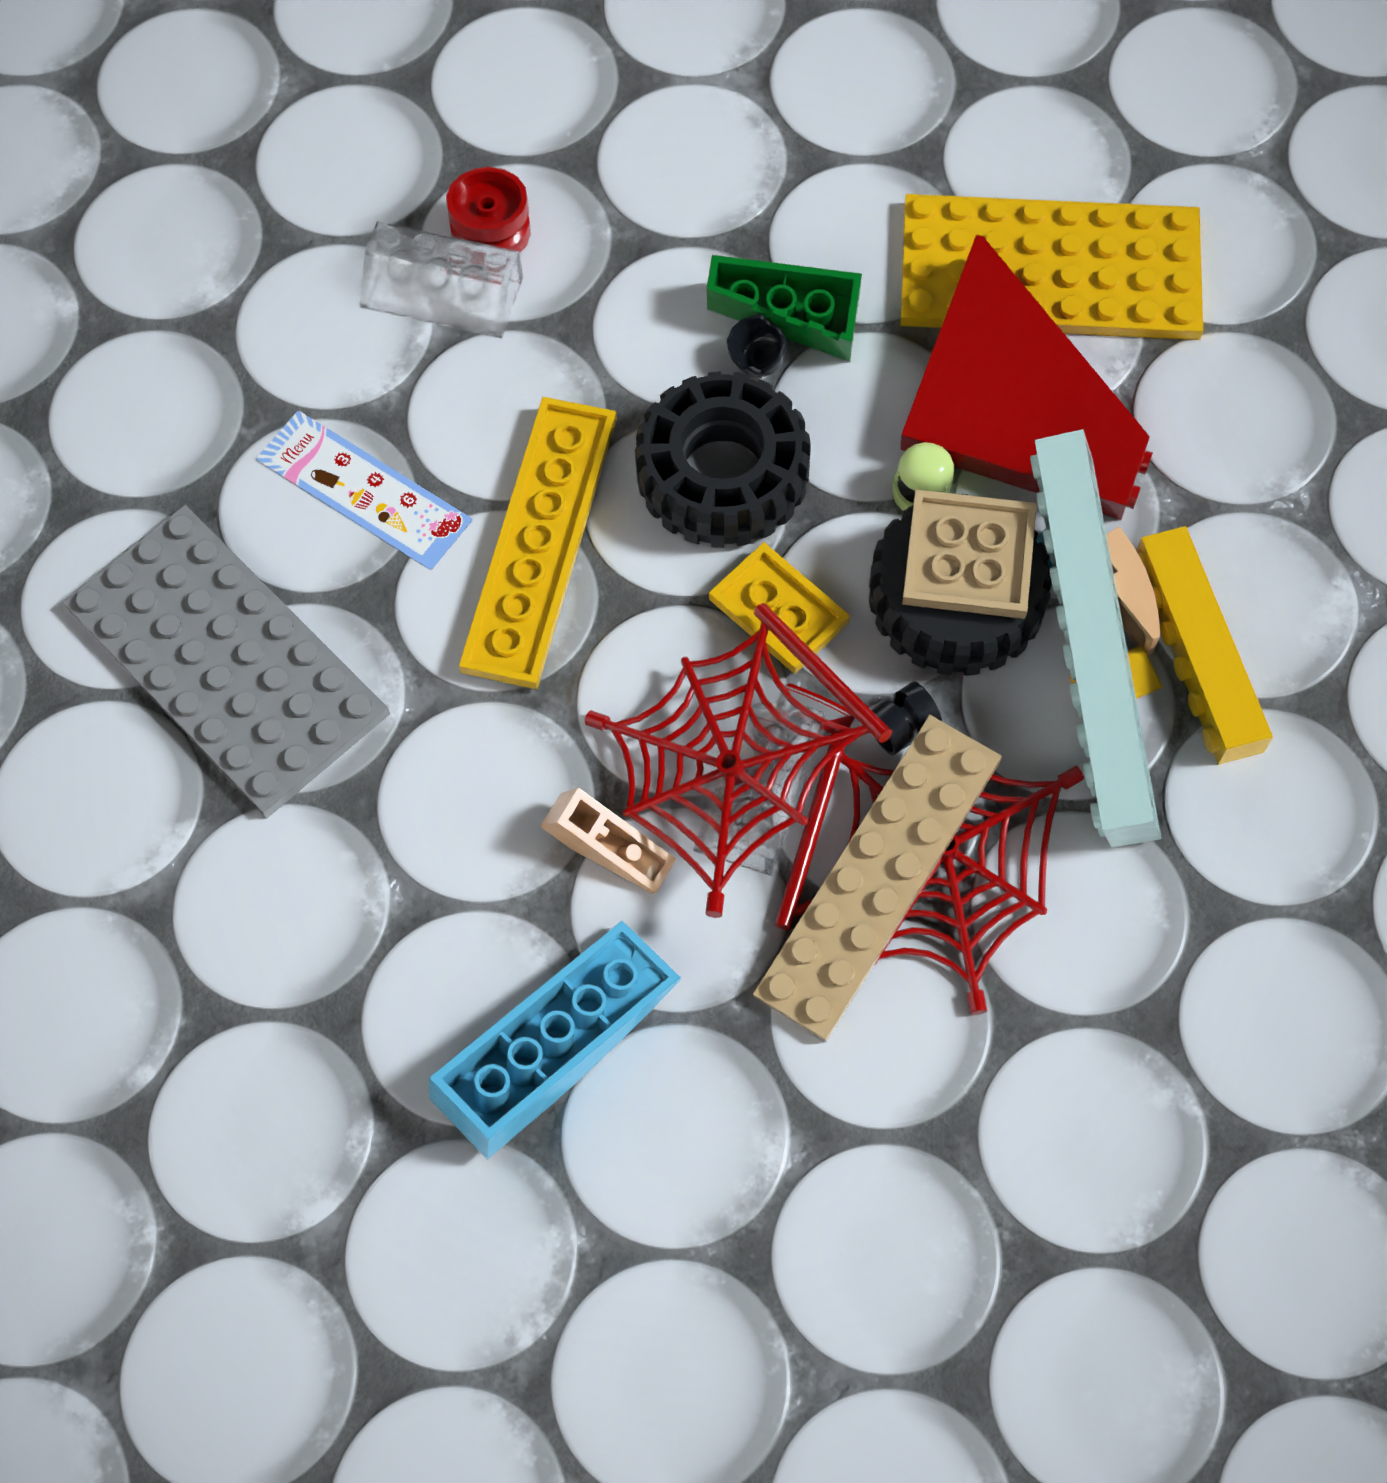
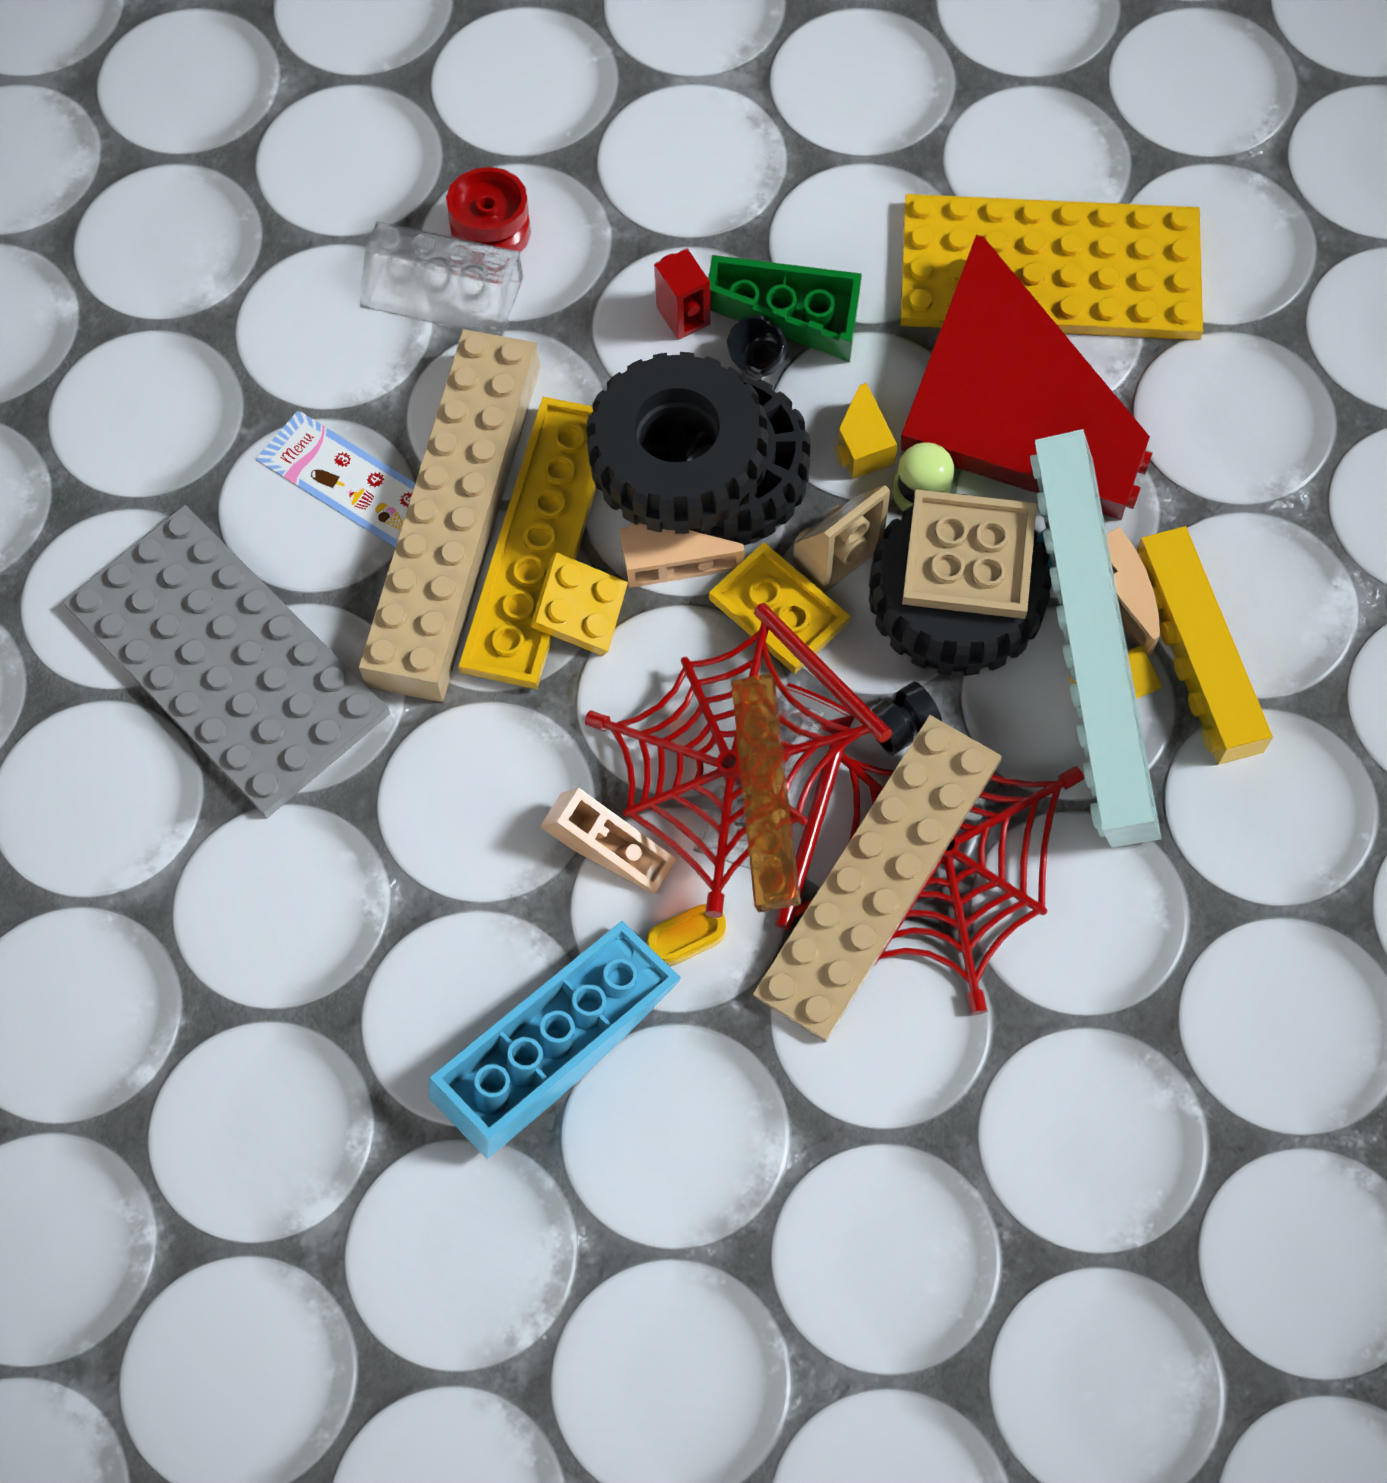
none -> tan brick [359,329,540,703]
none -> yellow plate [530,552,628,656]
none -> black tyre [586,352,768,534]
none -> light nougat slope [619,522,745,588]
none -> yellow tile [646,904,726,967]
none -> red brick [654,248,711,340]
none -> clear orange plate [731,673,801,913]
none -> tan slope [793,485,890,594]
none -> yellow slope [834,383,897,479]

